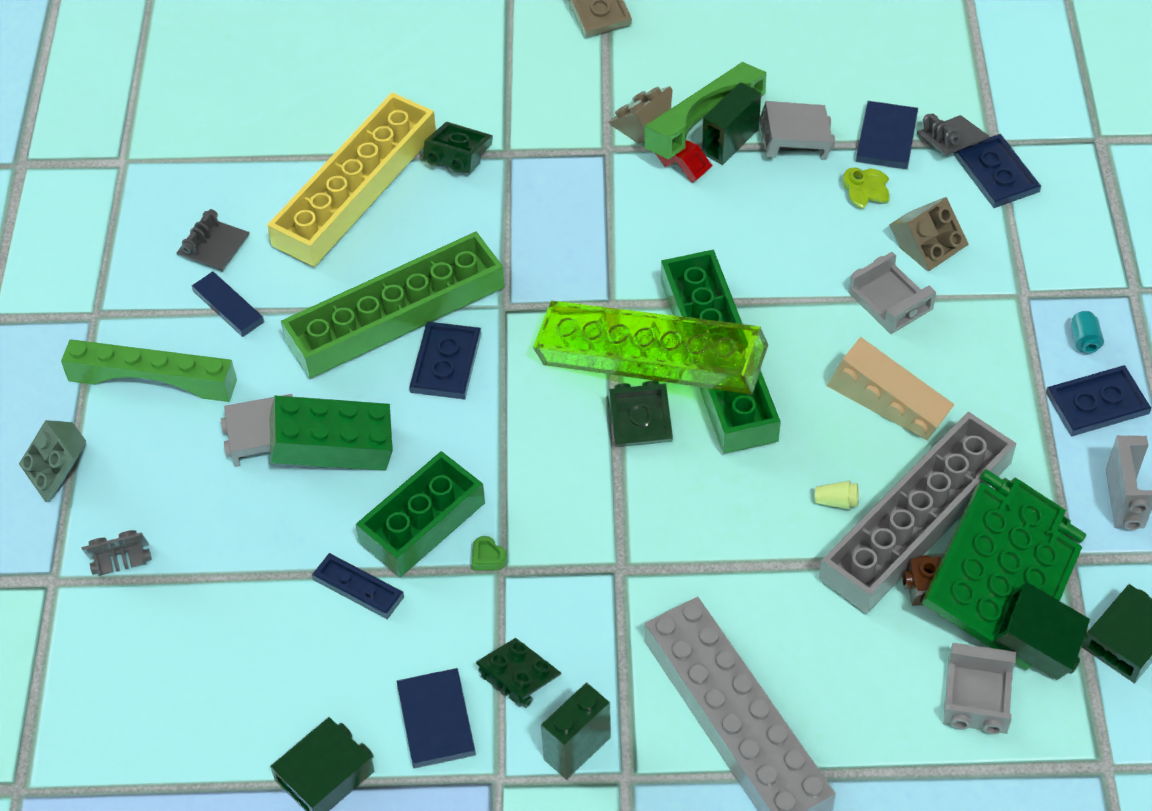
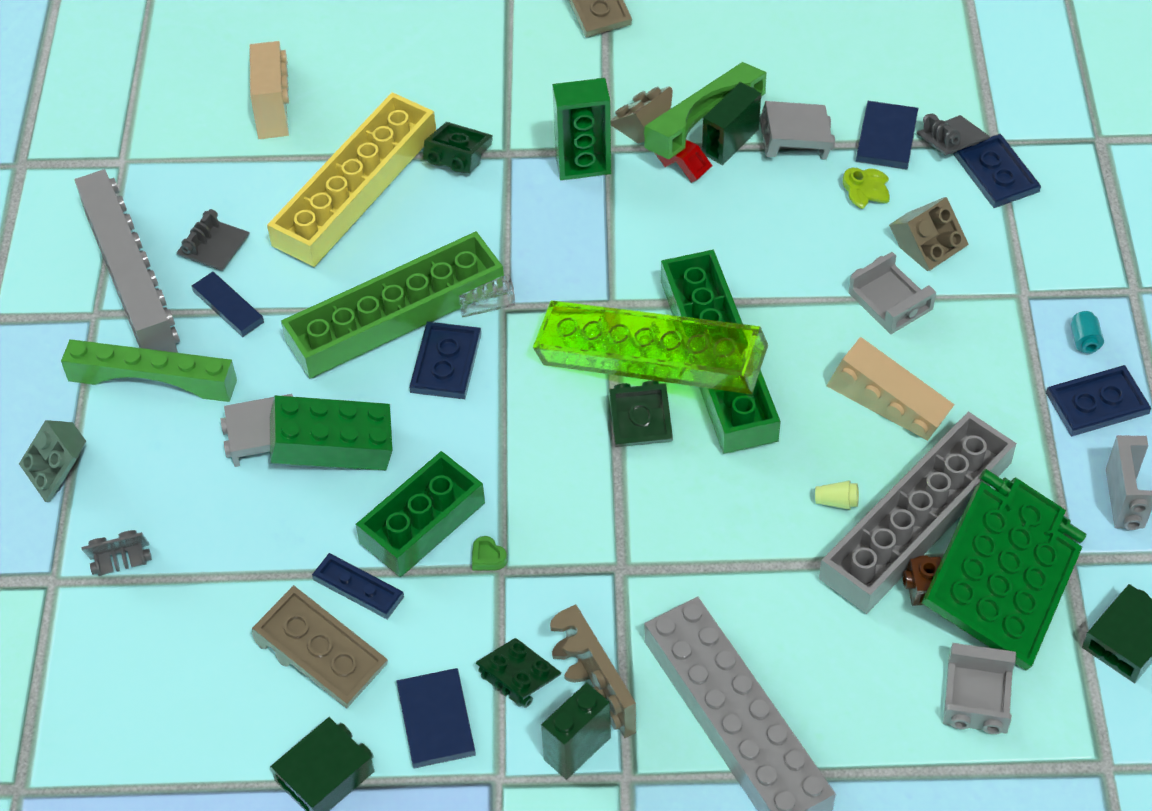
dark green brick [993,582,1090,680] -> none
none -> light grey brick [74,169,180,353]
none -> tan wedge [250,41,289,139]
none -> dark tan hinge [252,585,388,709]
none -> clear slope [459,274,515,318]
none -> dark tan hinge [550,604,636,738]
none -> green brick [552,78,611,181]

